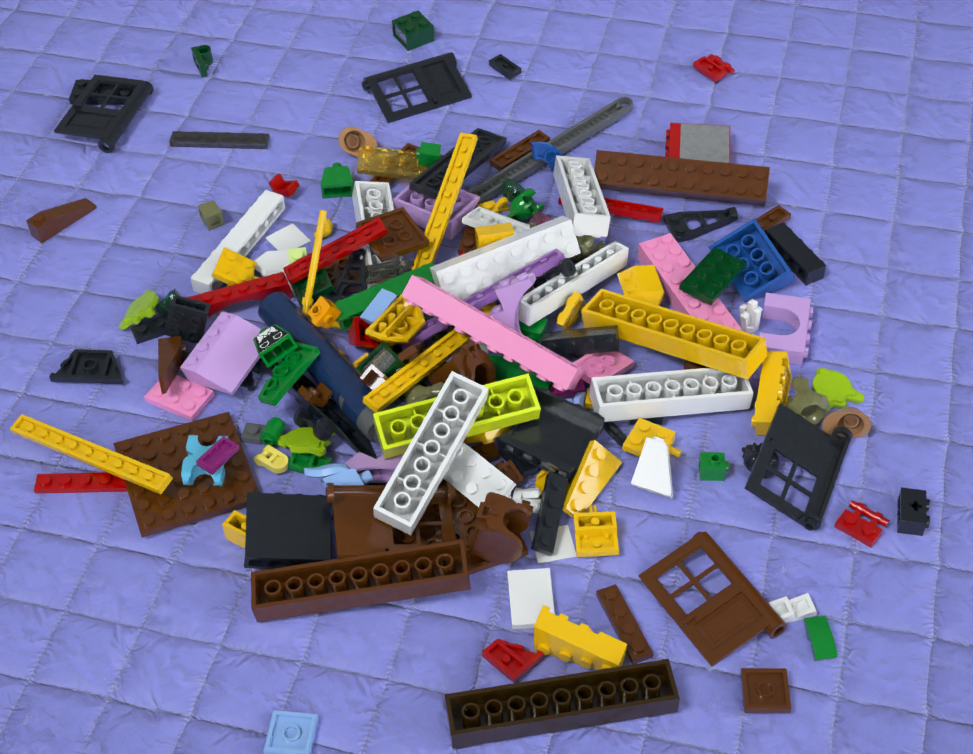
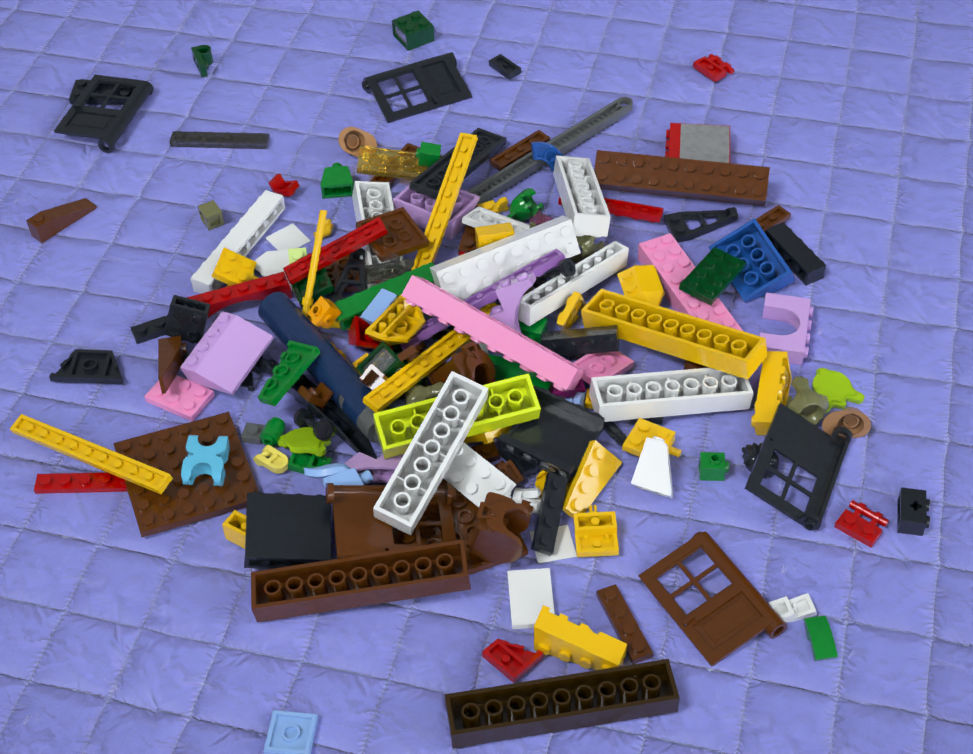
lime tile [118,289,159,330] -> none
clear green helmet [155,288,180,315] -> none
magenta plate [196,436,239,475] -> none
green torso [253,324,298,368] -> none
clear green helmet [500,178,525,202] -> none
white rock [739,298,762,333] -> none
reddish brown plate [740,668,791,713] -> none

